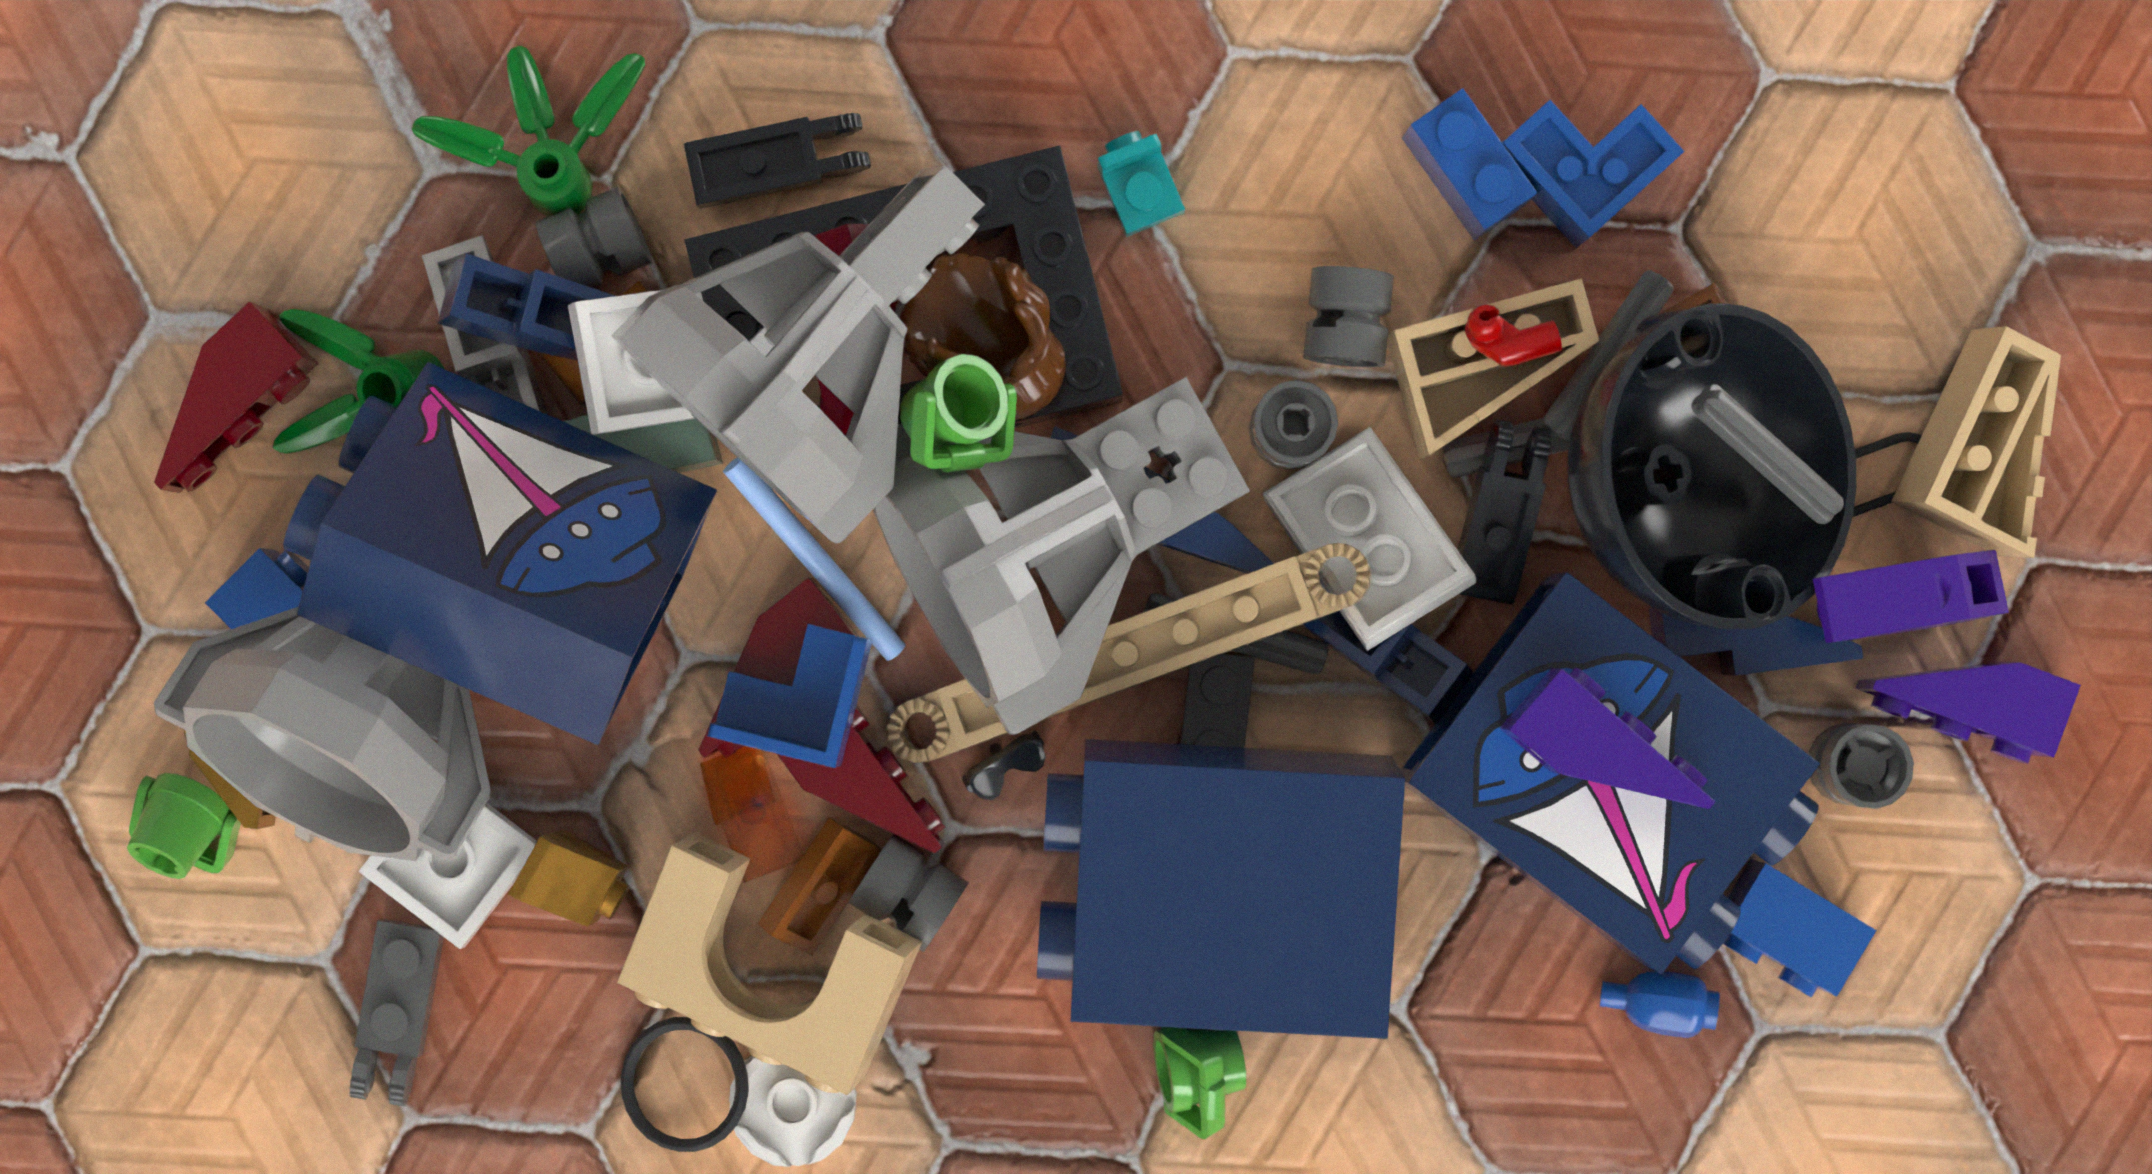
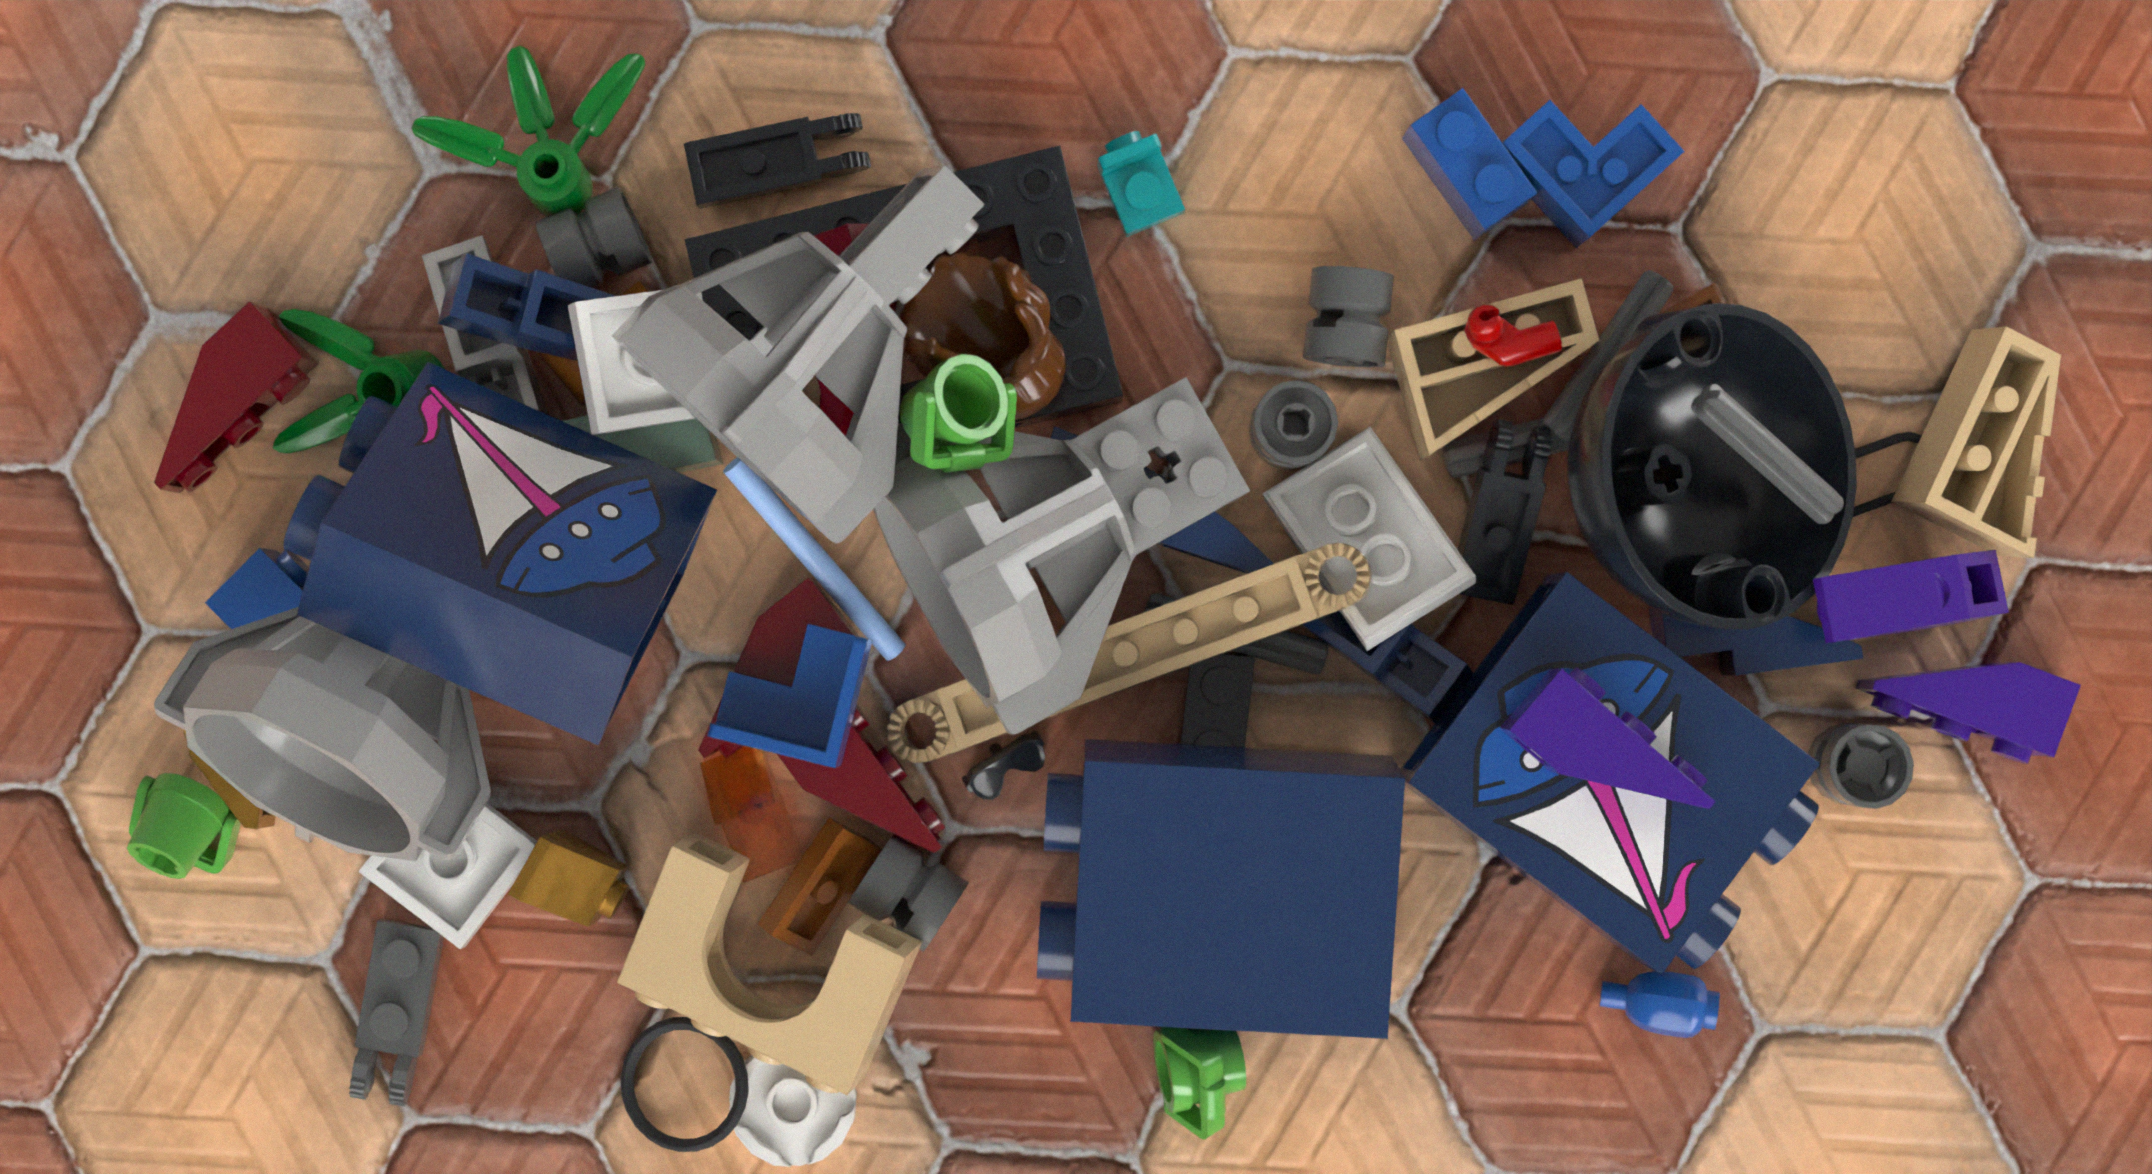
blue brick [1723,859,1877,998] -> none

